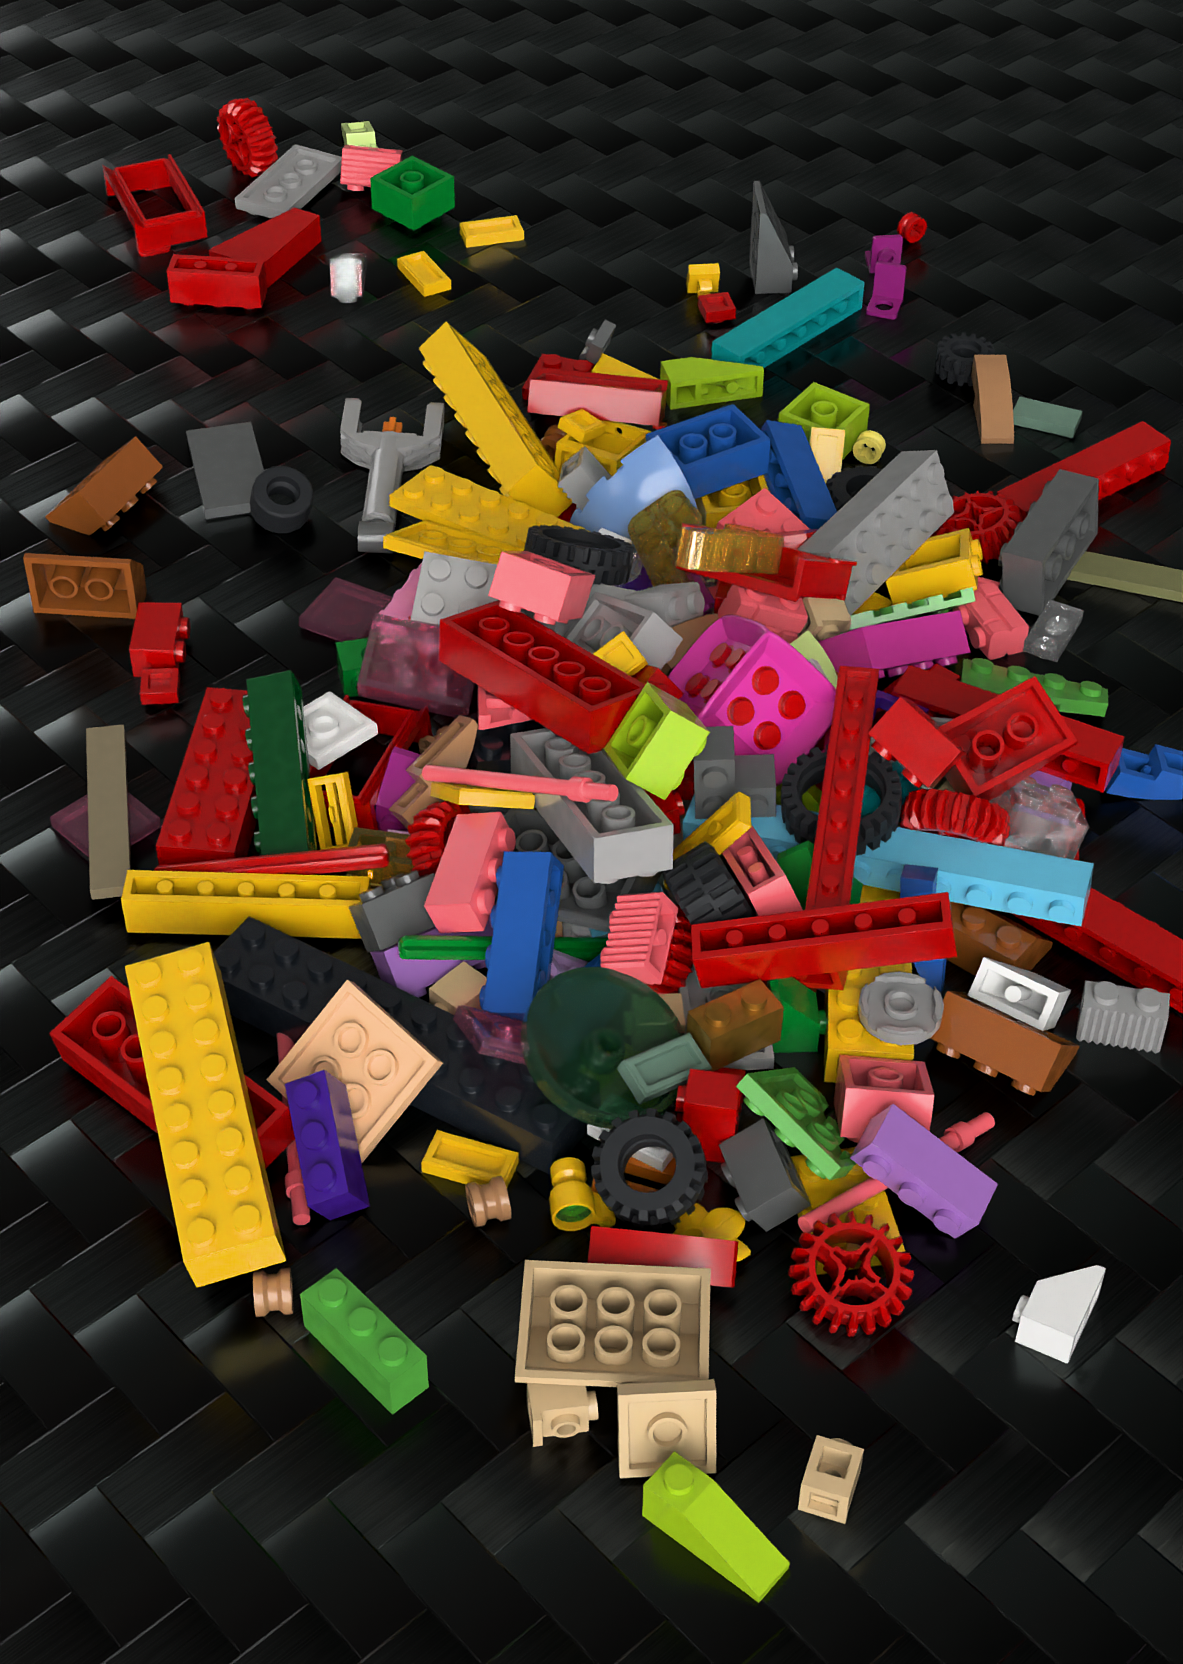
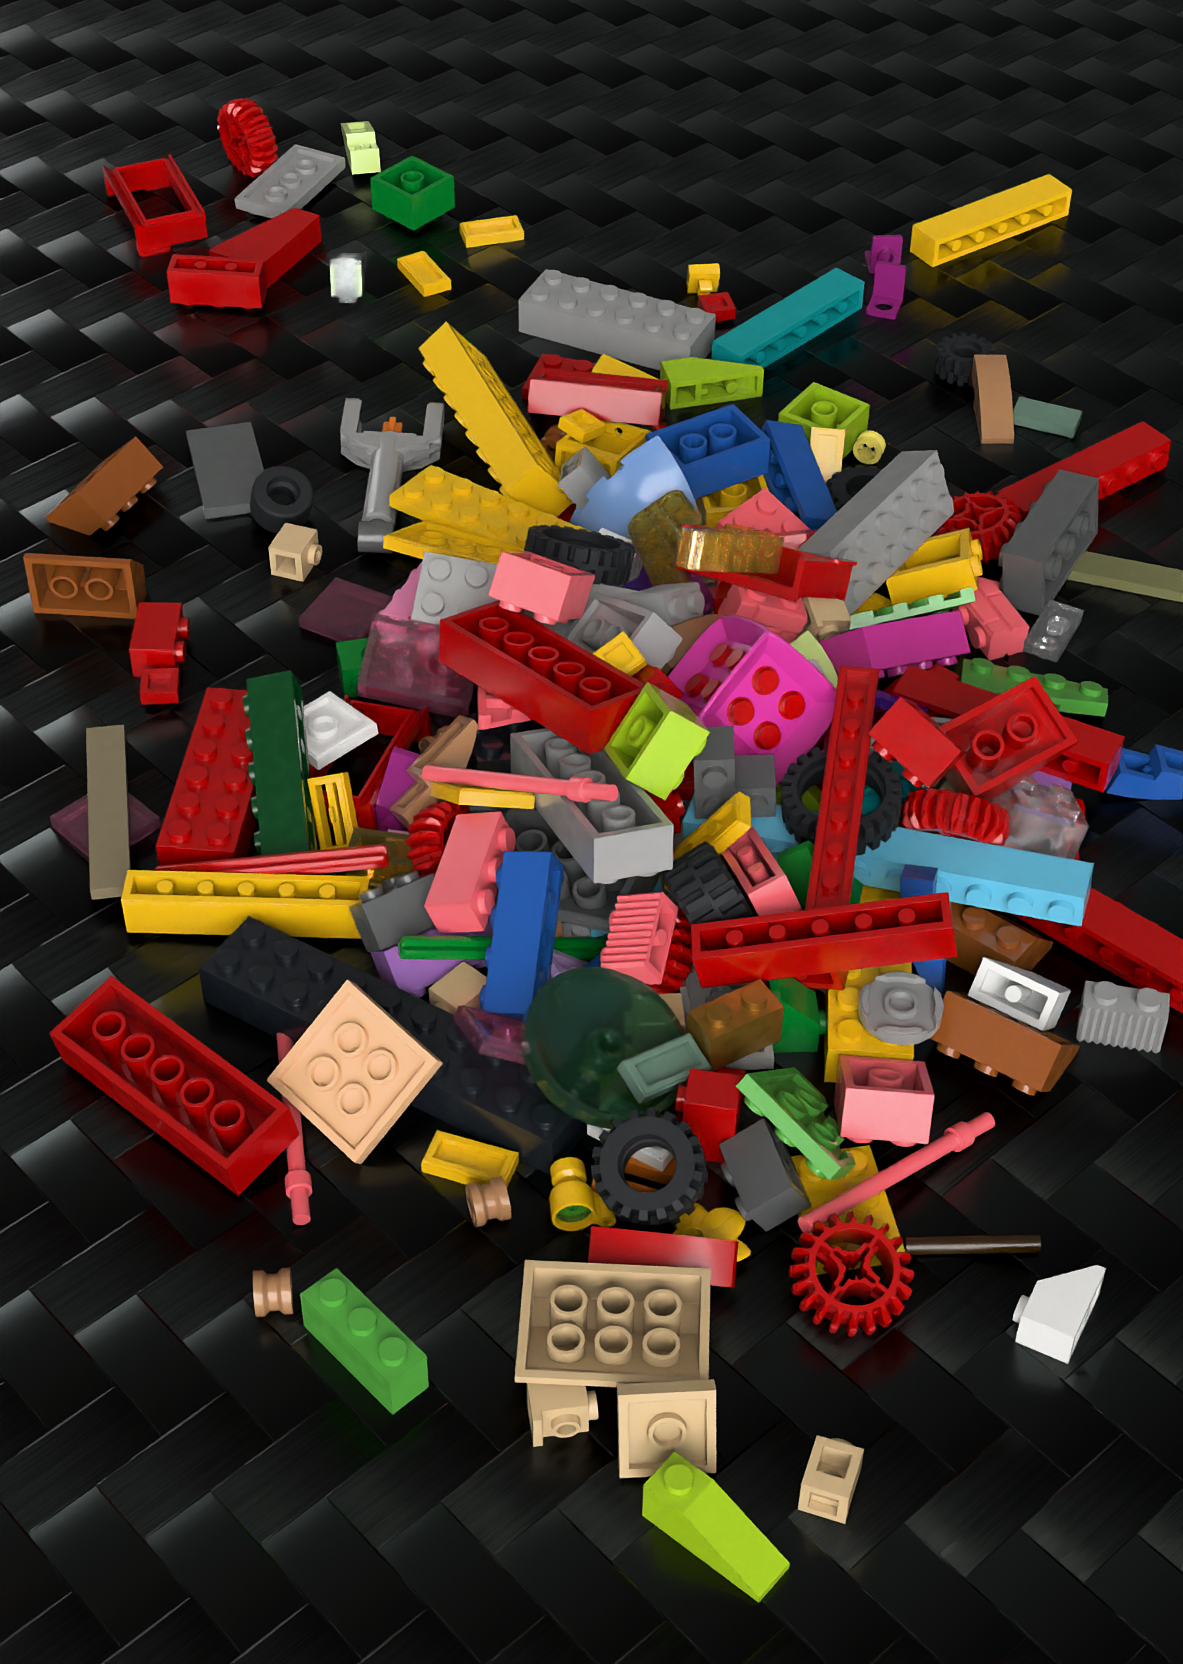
yellow brick [125,942,286,1288] -> none
dark purple brick [285,1070,370,1220] -> none
coral brick [340,145,403,191] -> none
dark grey plate [579,319,616,365] -> none
dark grey slope [749,181,798,294] -> none
medium lavender brick [850,1104,998,1239] -> none
red bush [897,212,927,243] -> none
none -> tan brick [268,523,322,582]
none -> light grey brick [518,269,716,371]
none -> dark brown bar [904,1234,1041,1255]
none -> yellow brick [910,174,1072,267]

